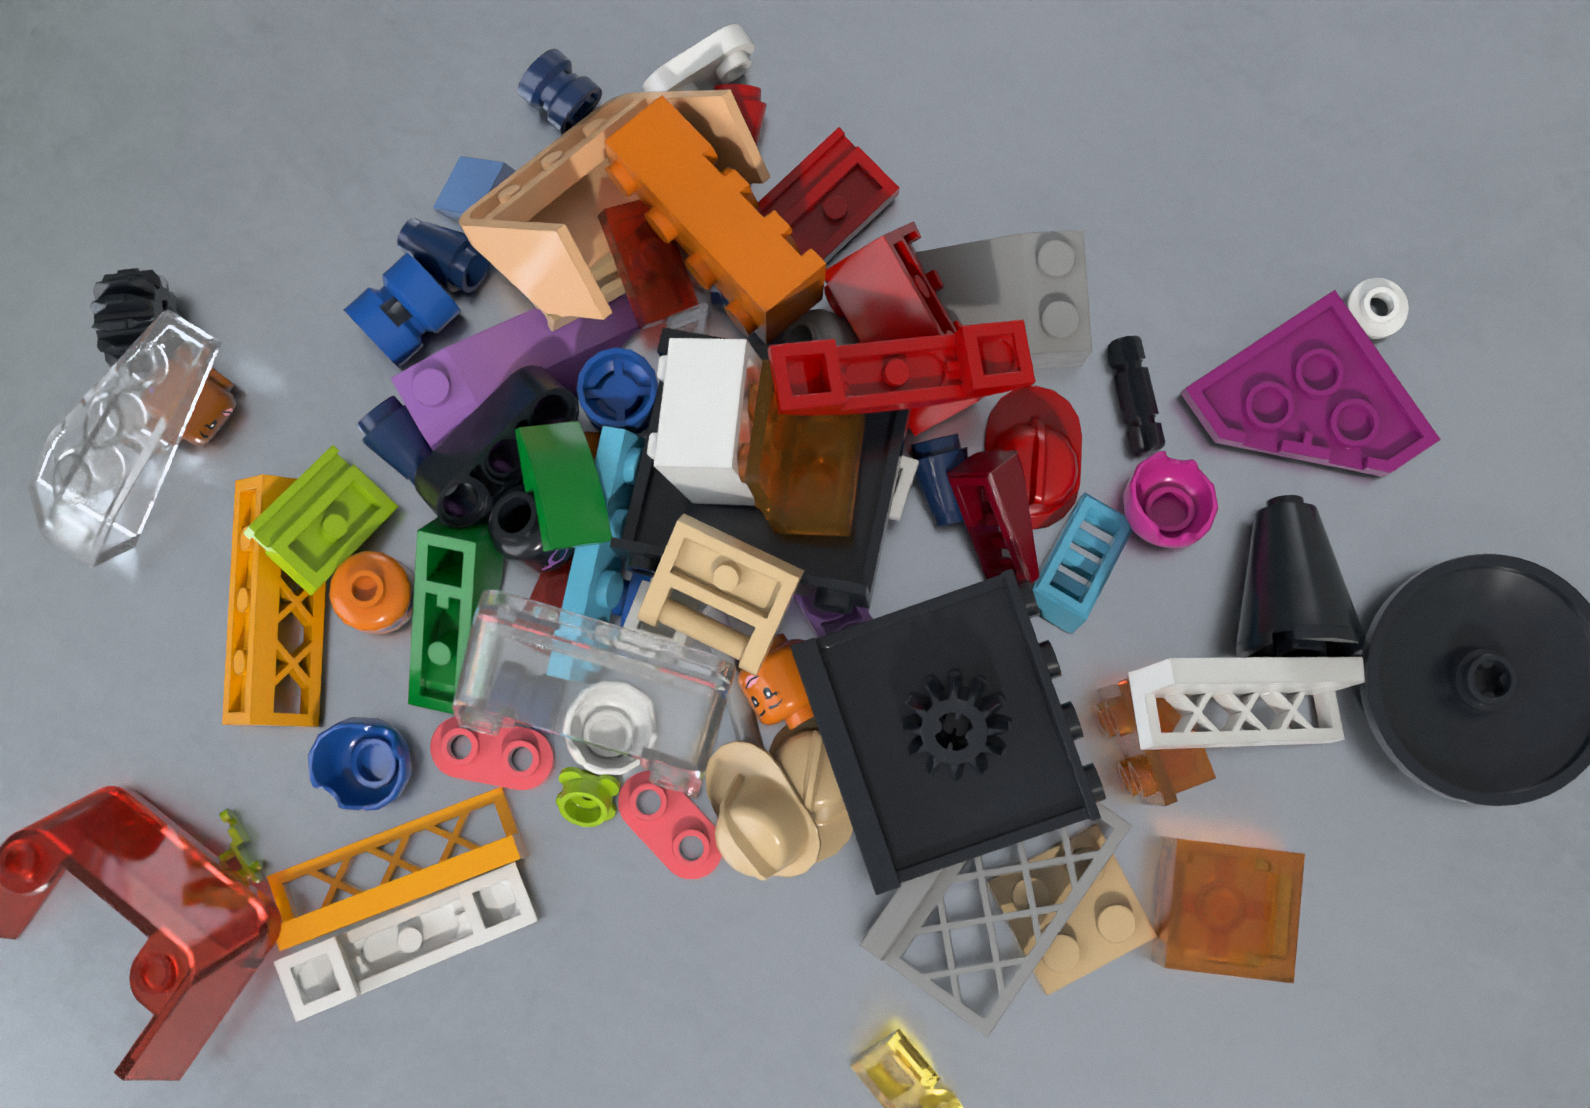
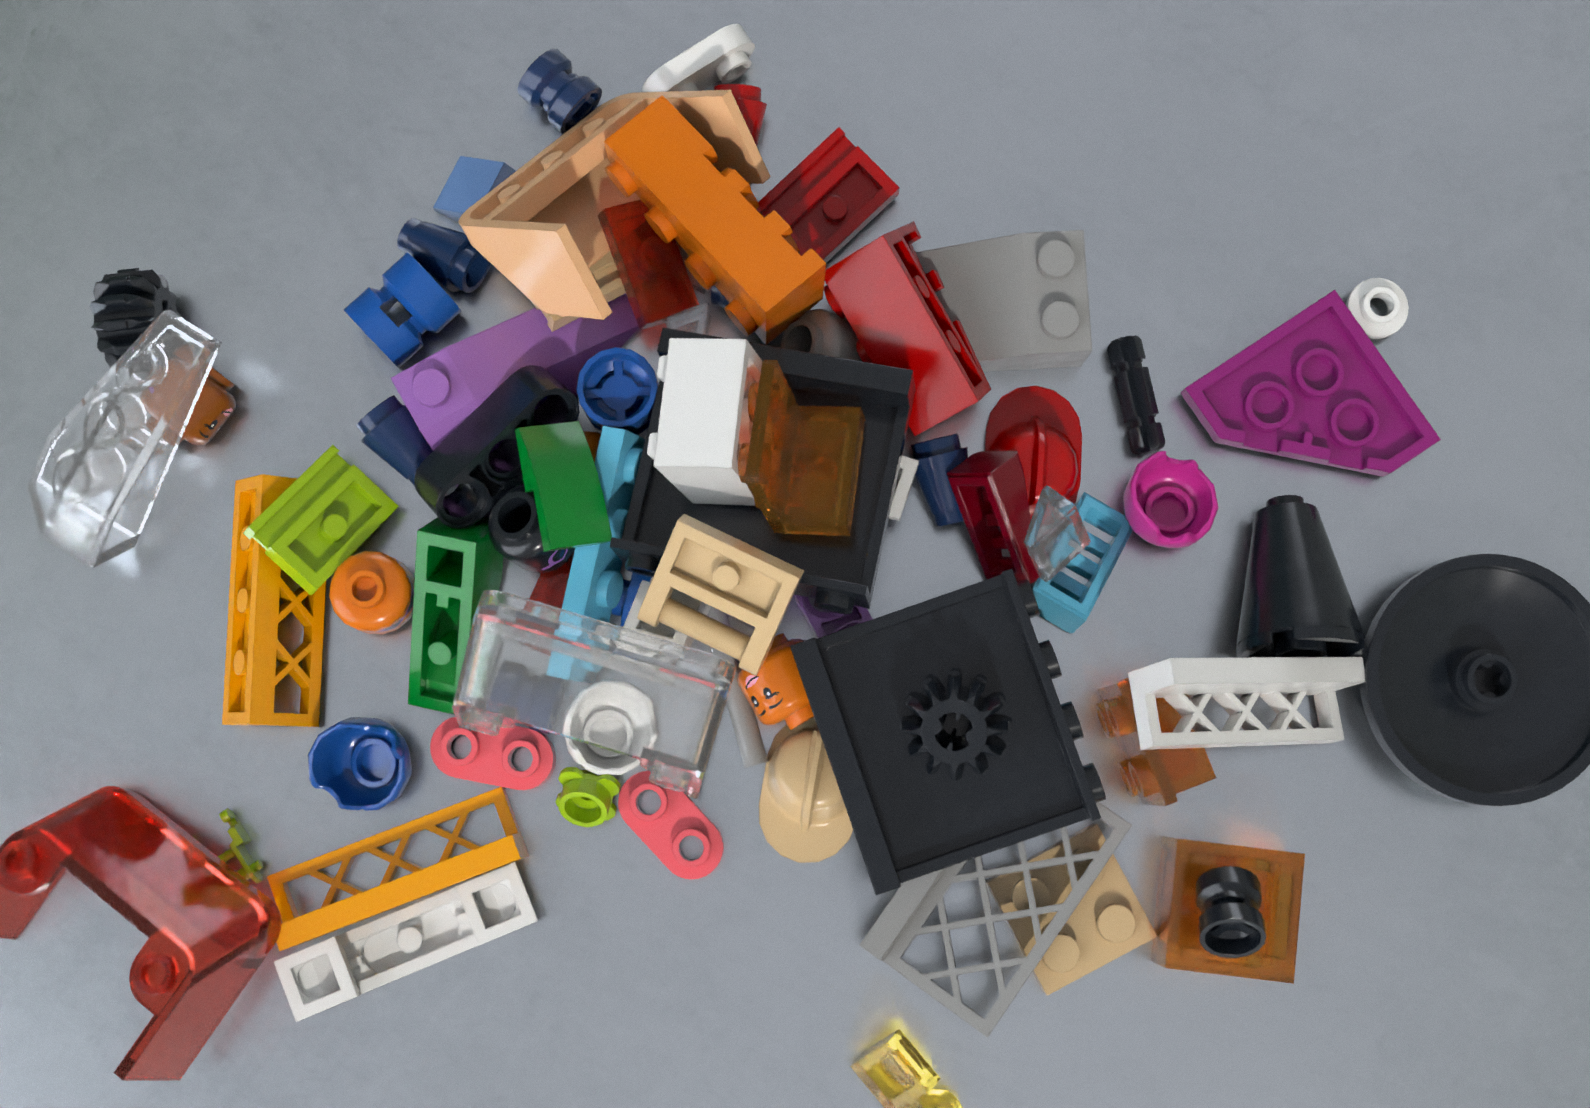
tan piece [705,740,821,881] -> none
red slope [767,319,1036,416] -> none
none -> clear slope [1024,485,1091,582]
none -> black wheel [1195,866,1266,958]

